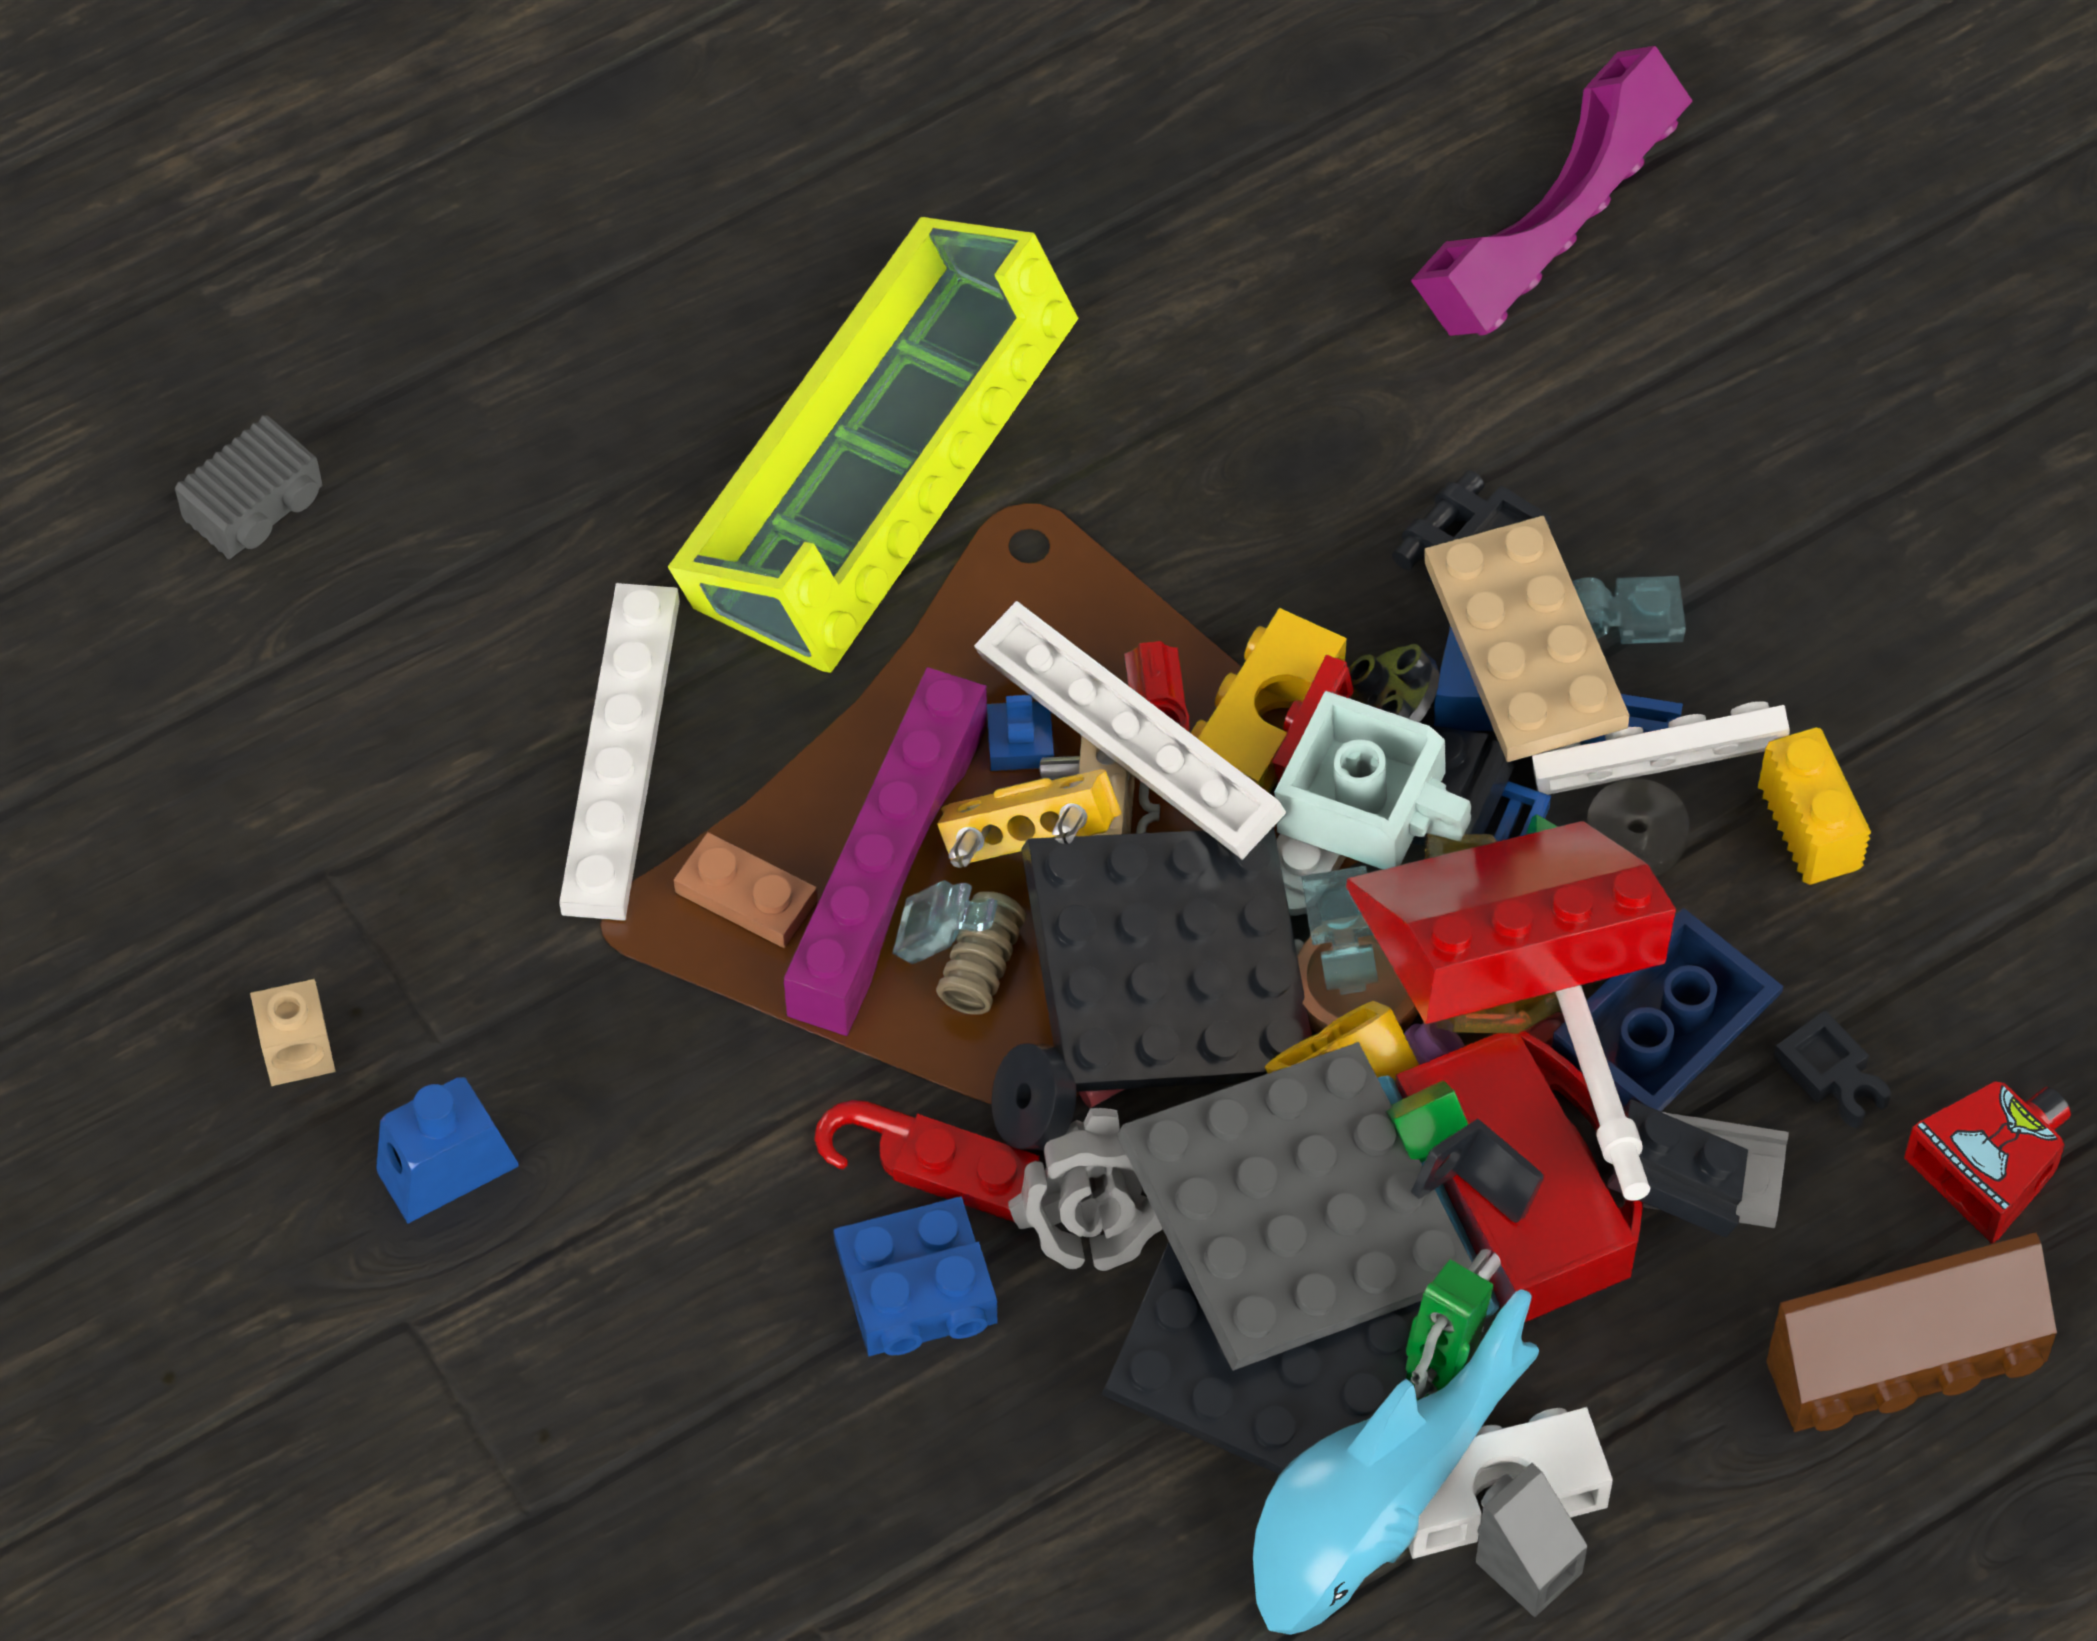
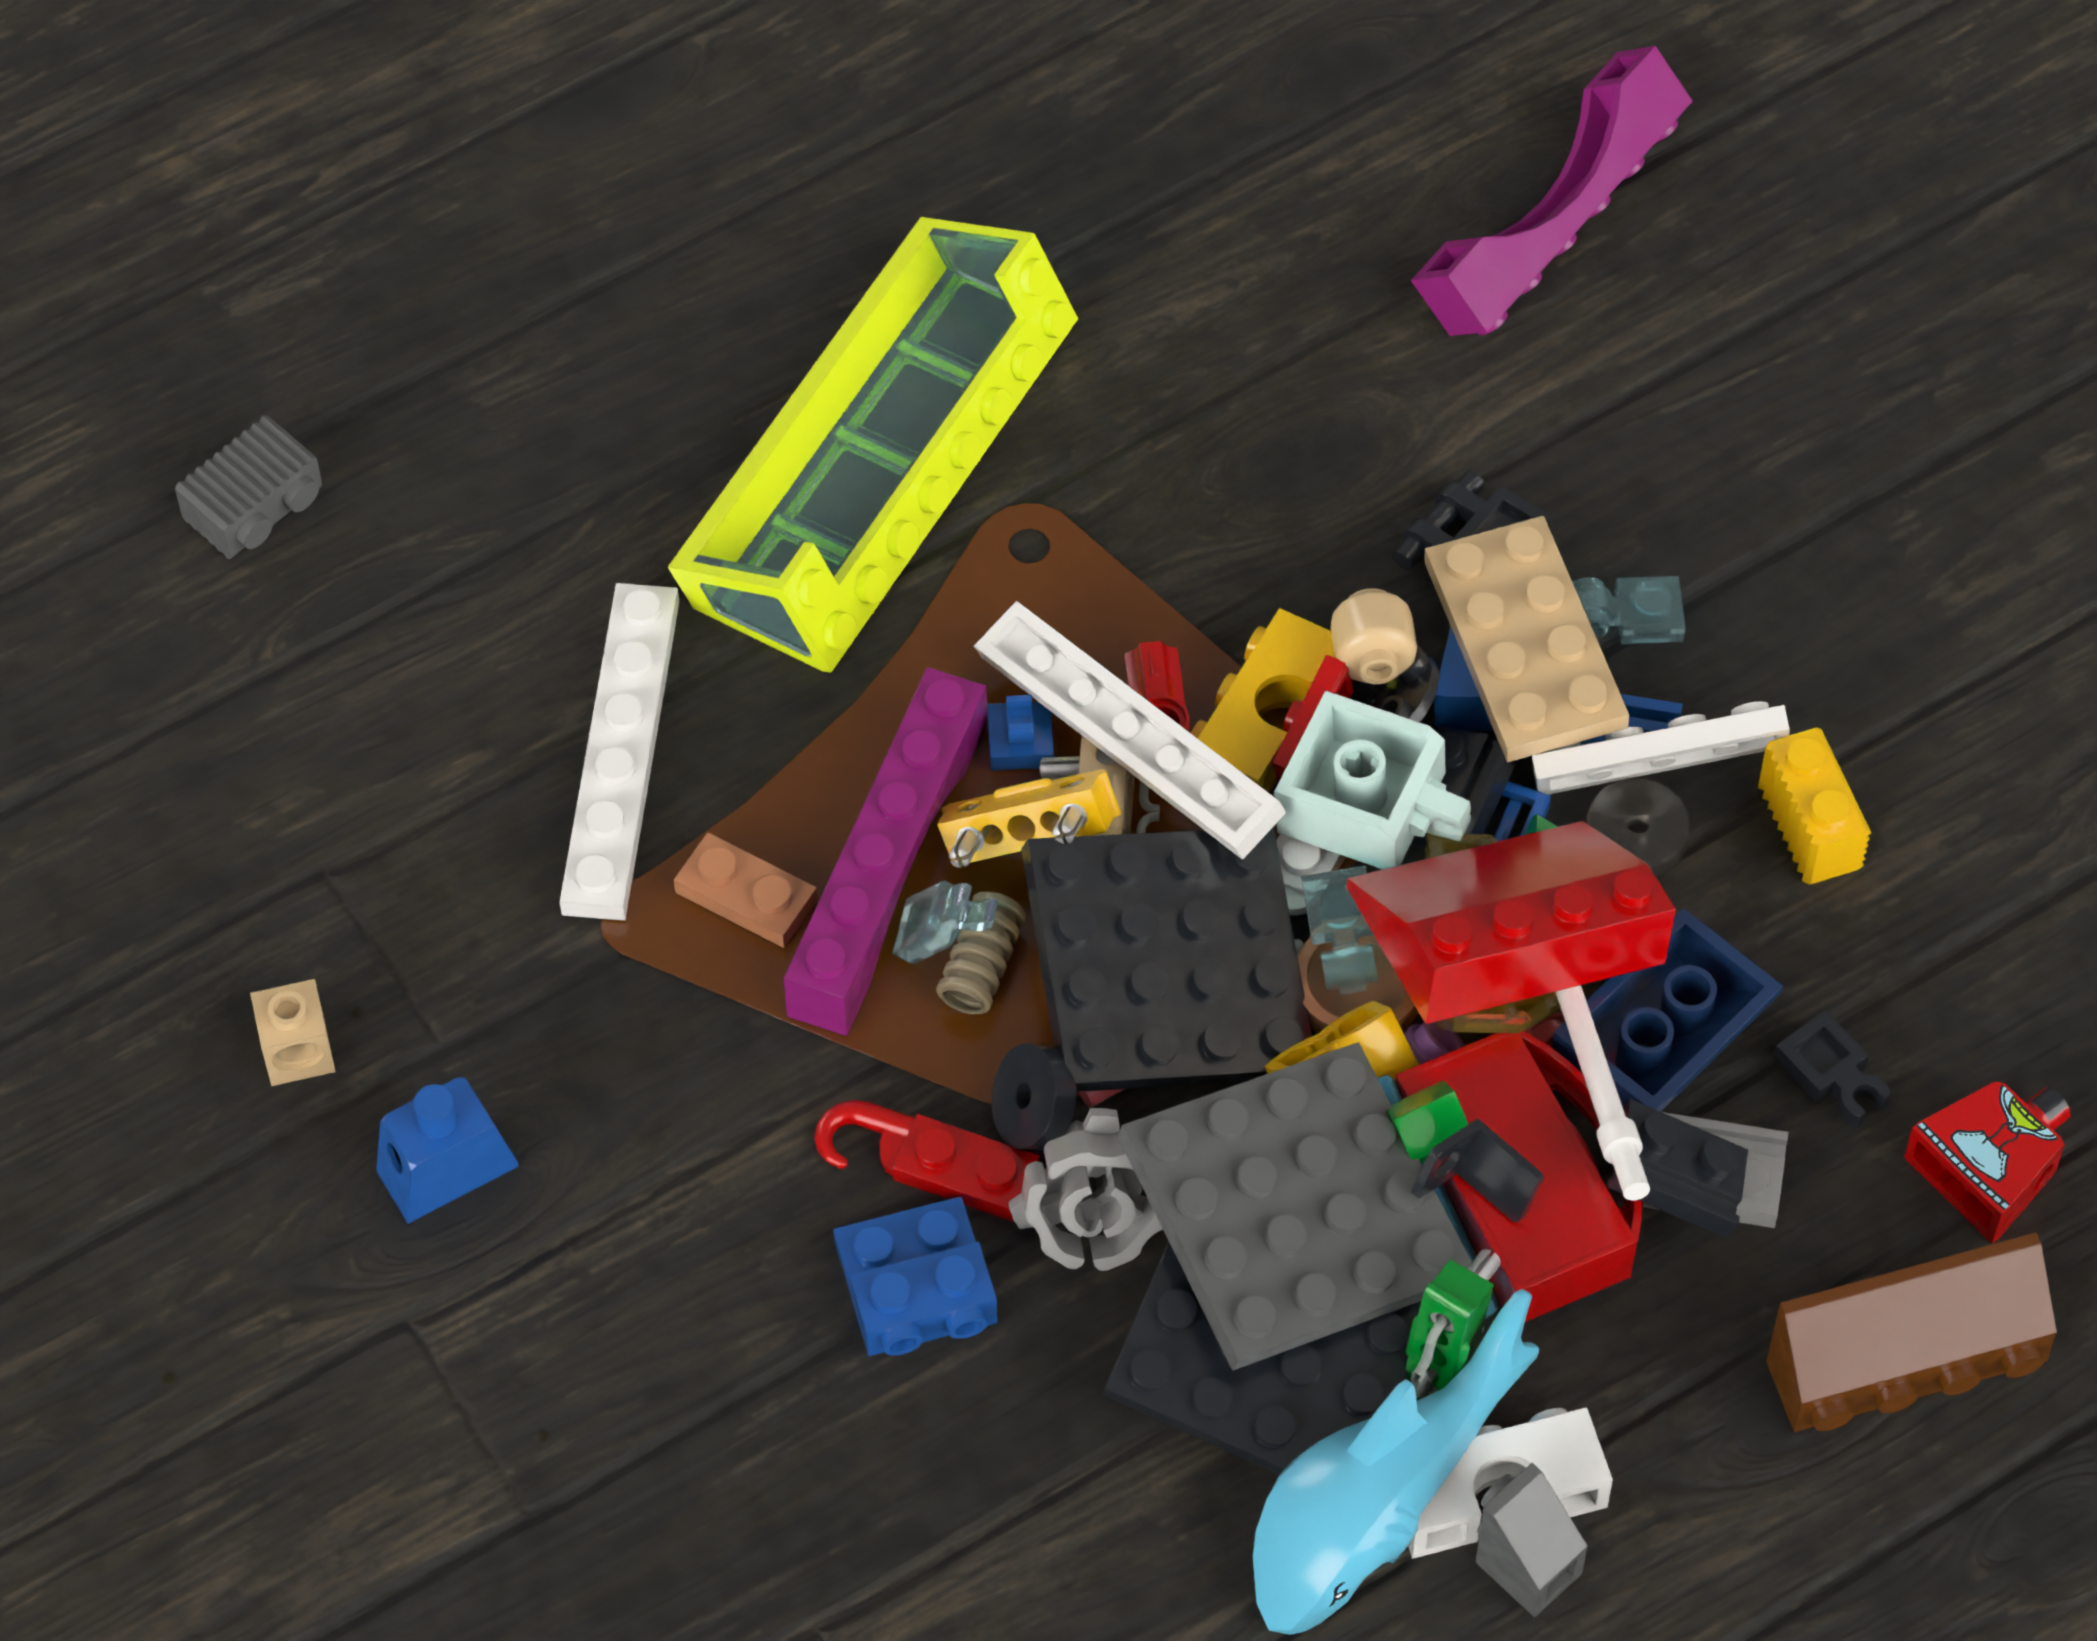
none -> tan head [1331,589,1417,684]

